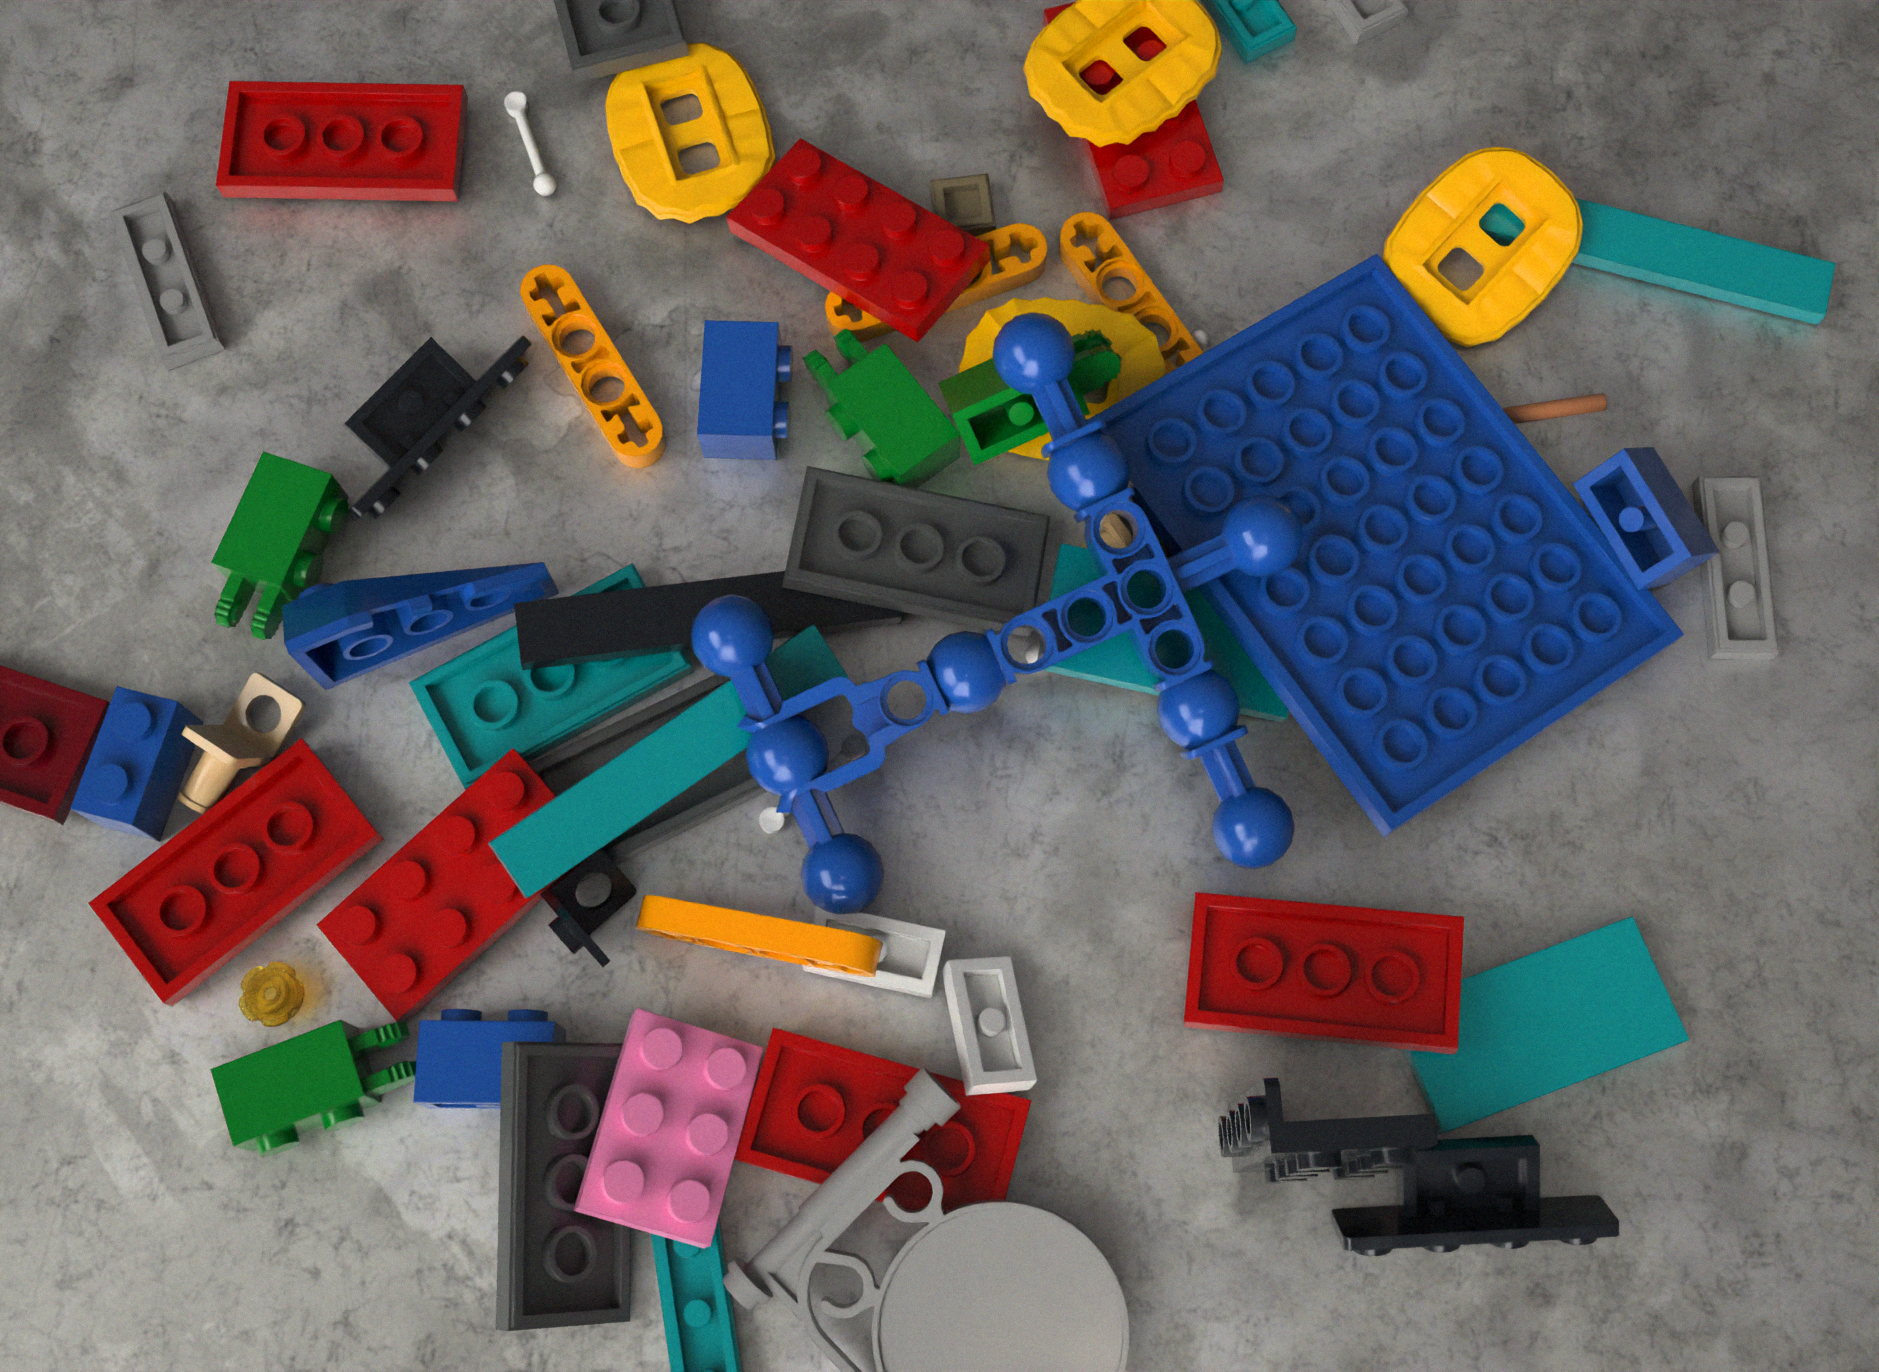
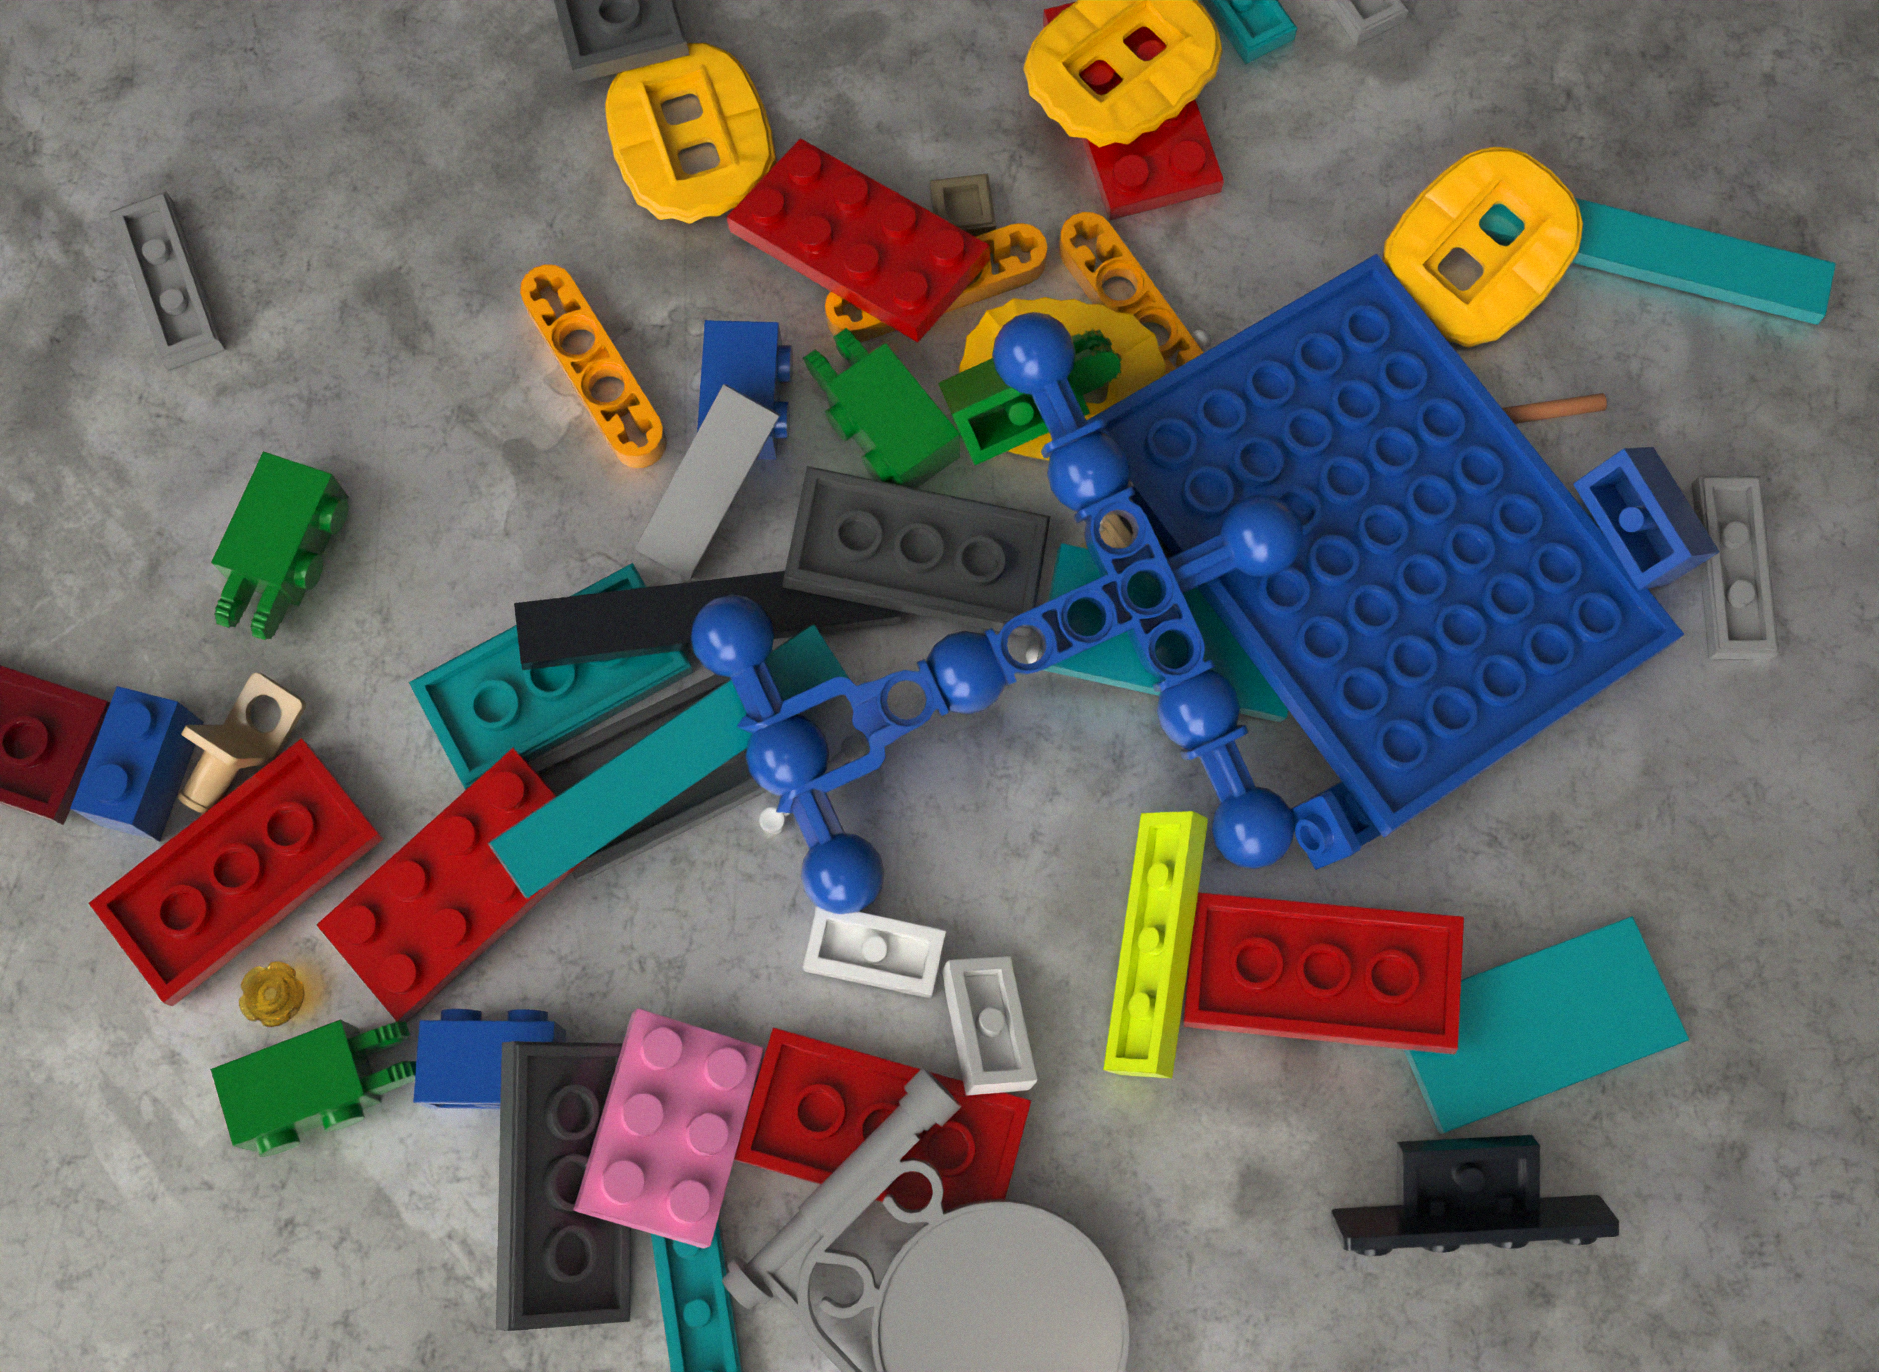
red plate [216,81,468,202] -> none
blue wedge [282,562,560,691] -> none
black bracket [342,335,532,521] -> none
white hinge [504,91,557,196] -> none
black bracket [540,848,637,967] -> none
light orange beam [635,895,883,977] -> none
black bracket [1218,1078,1438,1184] -> none
none -> light grey tile [634,384,781,580]
none -> neon yellow plate [1103,811,1208,1079]
none -> blue bracket [1290,781,1381,870]

